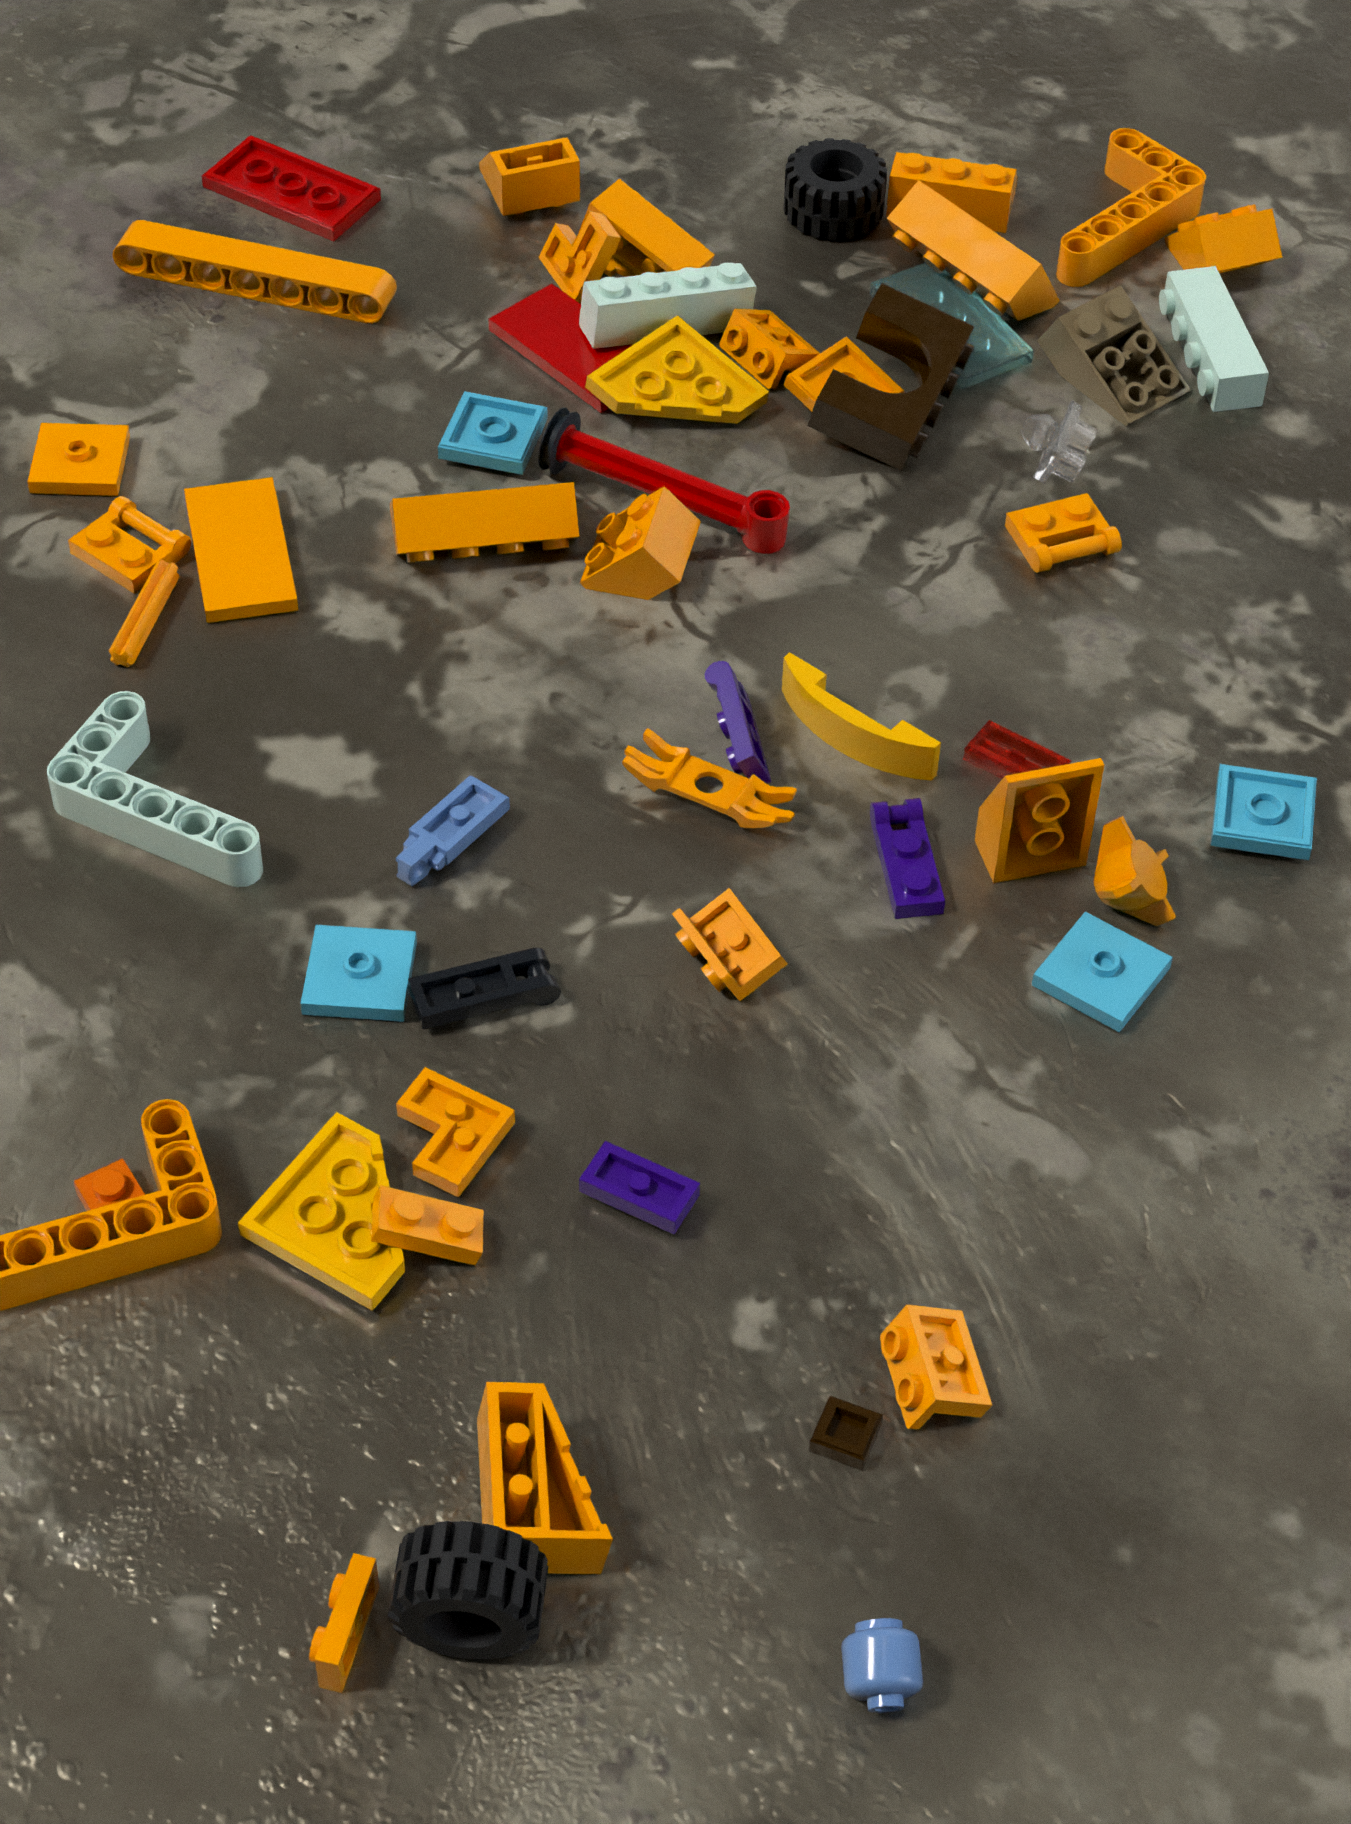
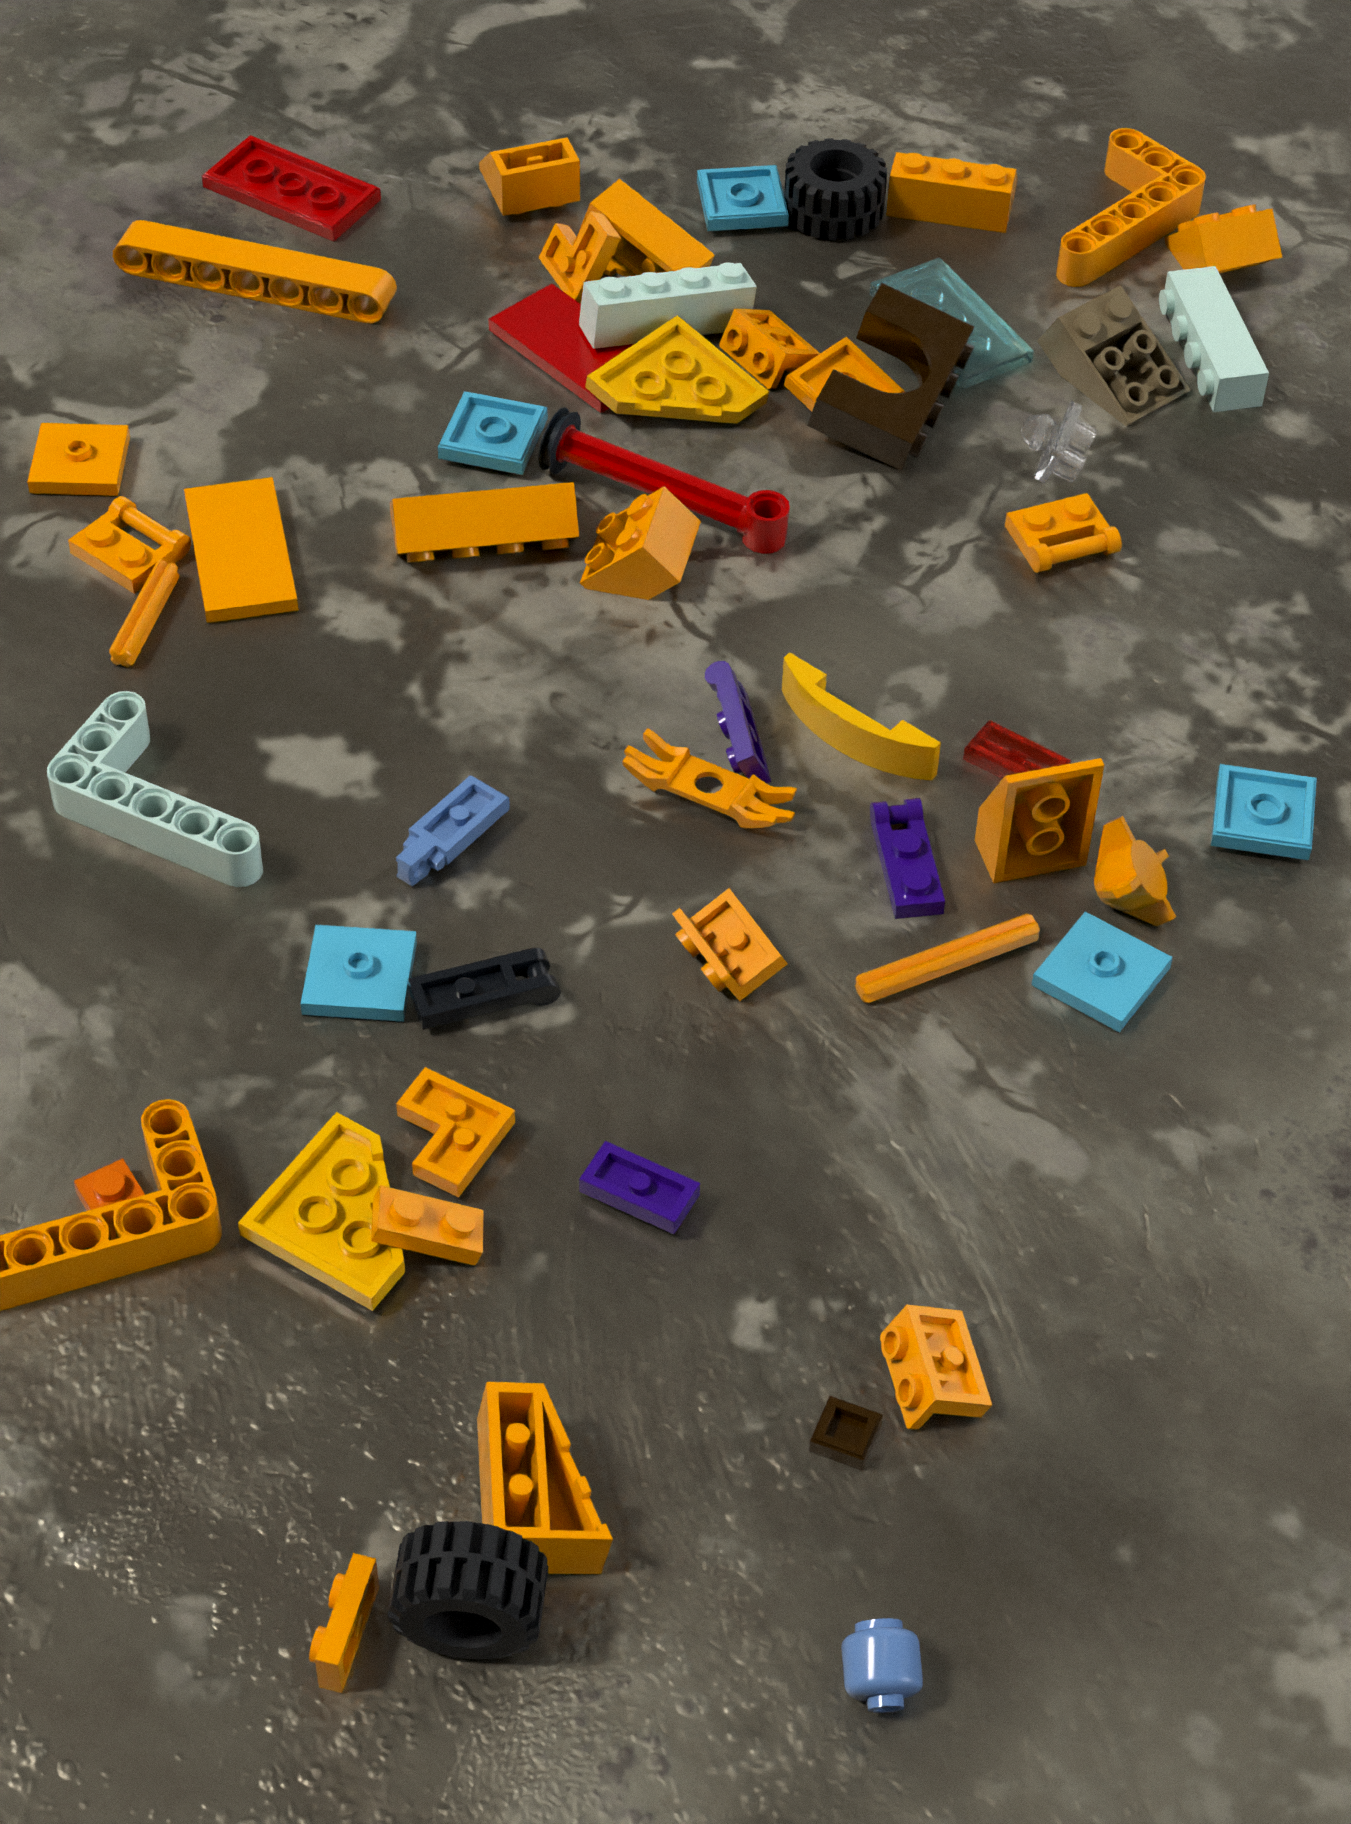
light orange slope [887,180,1060,321] -> none
none -> medium azure plate [697,165,789,231]
none -> light orange axle [855,913,1040,1003]

